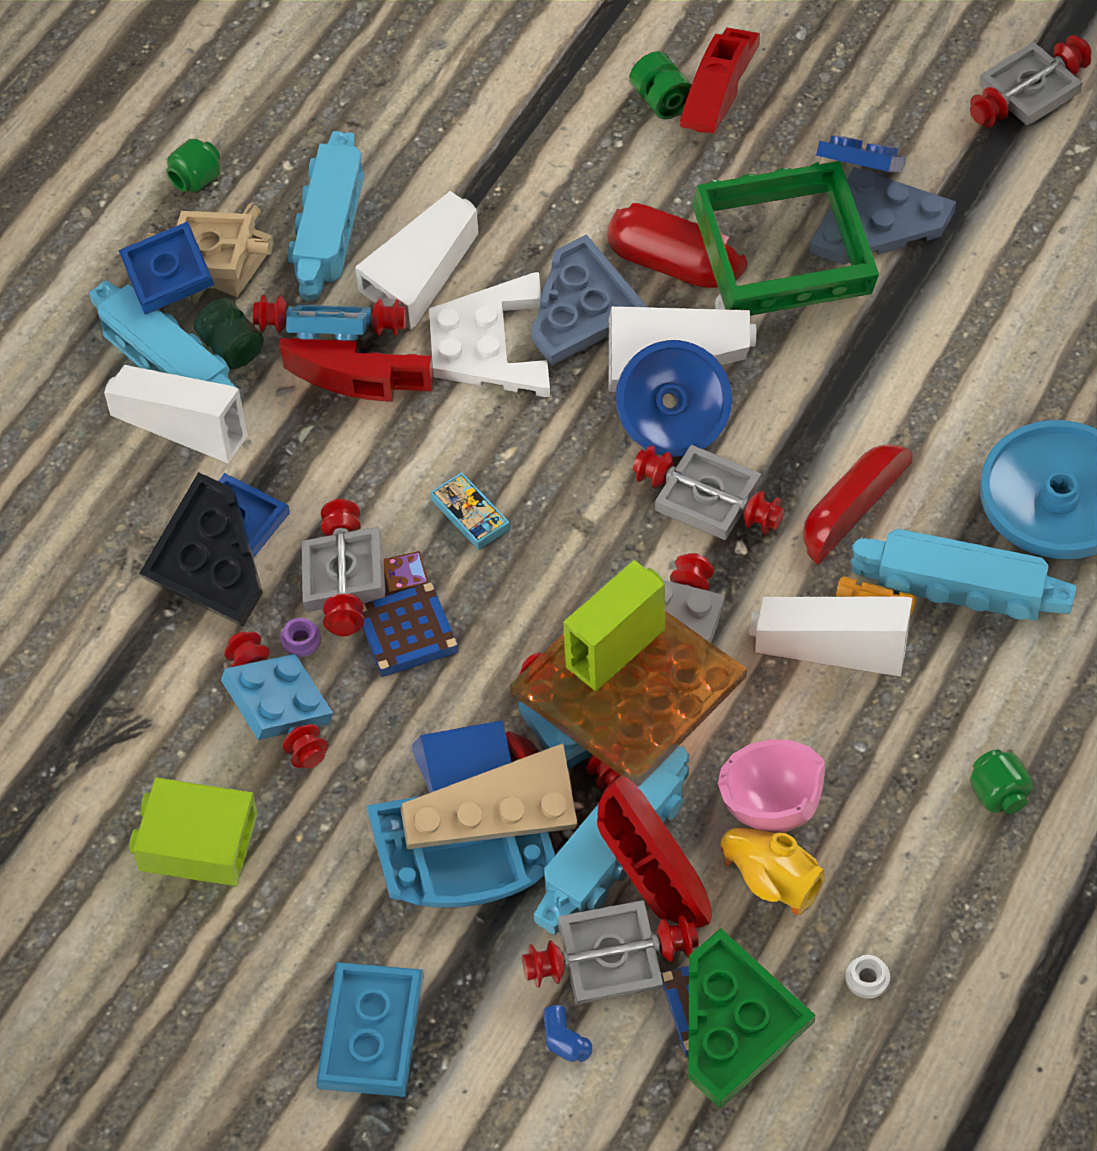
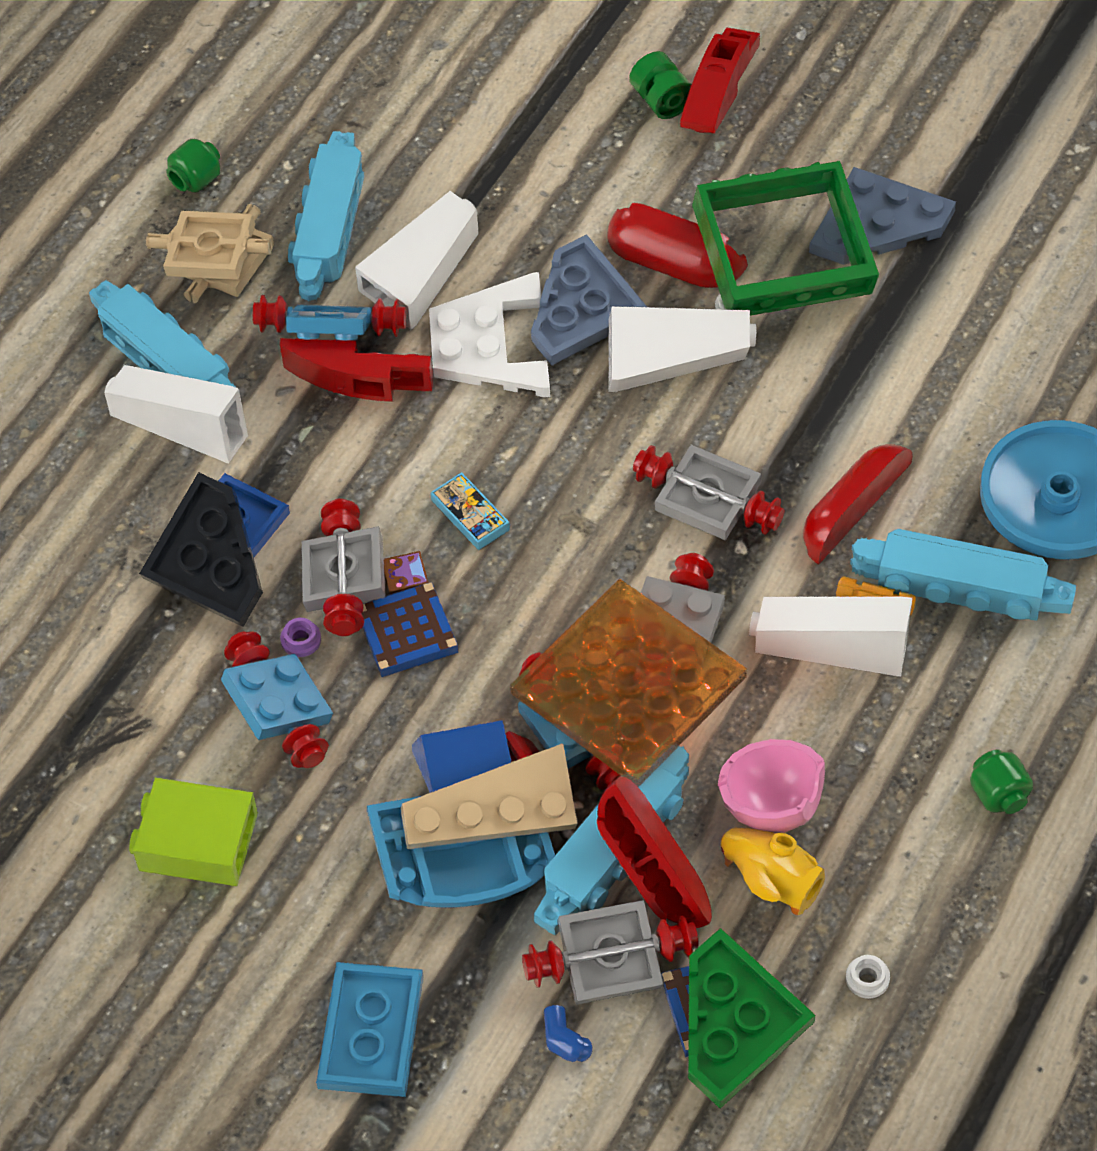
blue tile [118,221,215,314] -> none
clear green wheel [194,298,264,369] -> none
lime brick [563,560,665,691] -> none
blue dish [616,340,732,457] -> none
blue plate [816,135,906,172] -> none
light grey plate [970,35,1092,128] -> none

